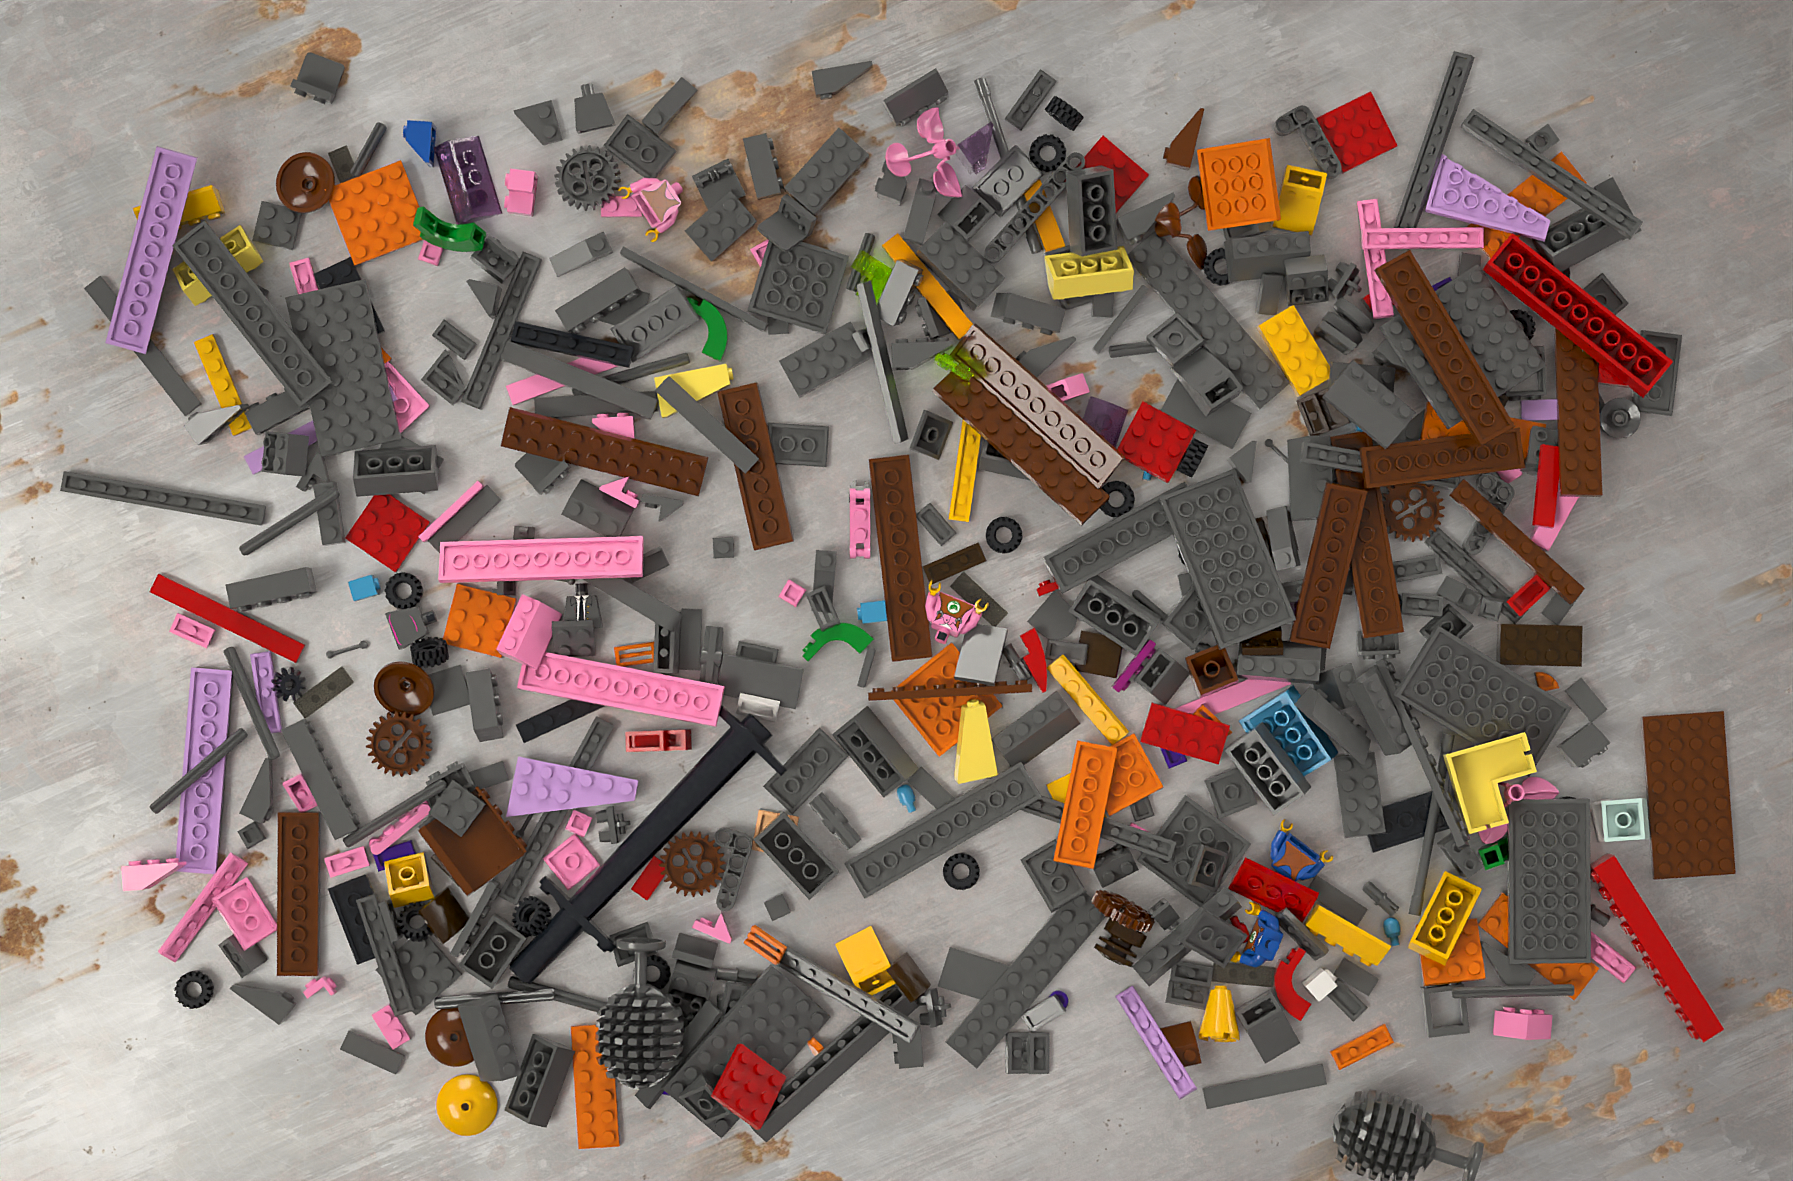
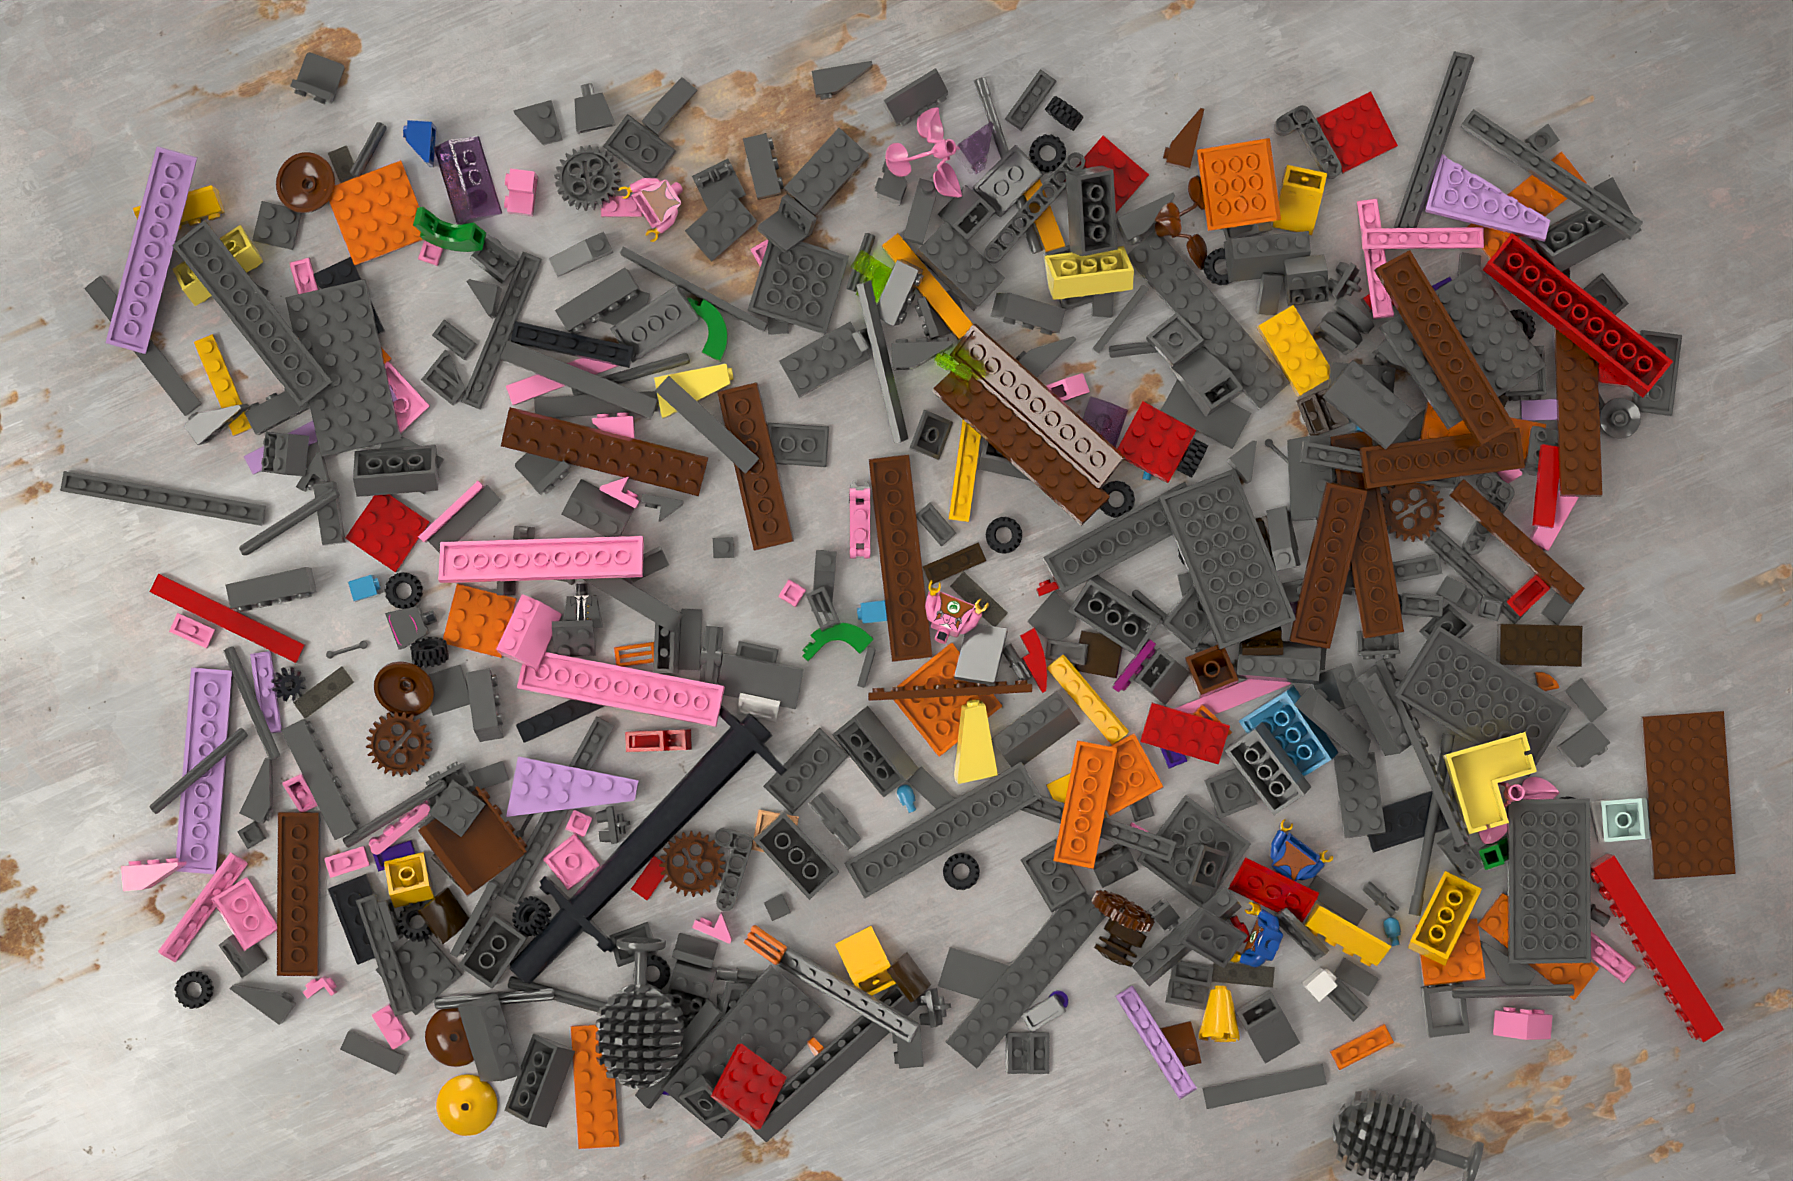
red arch [1273,946,1311,1021] -> none

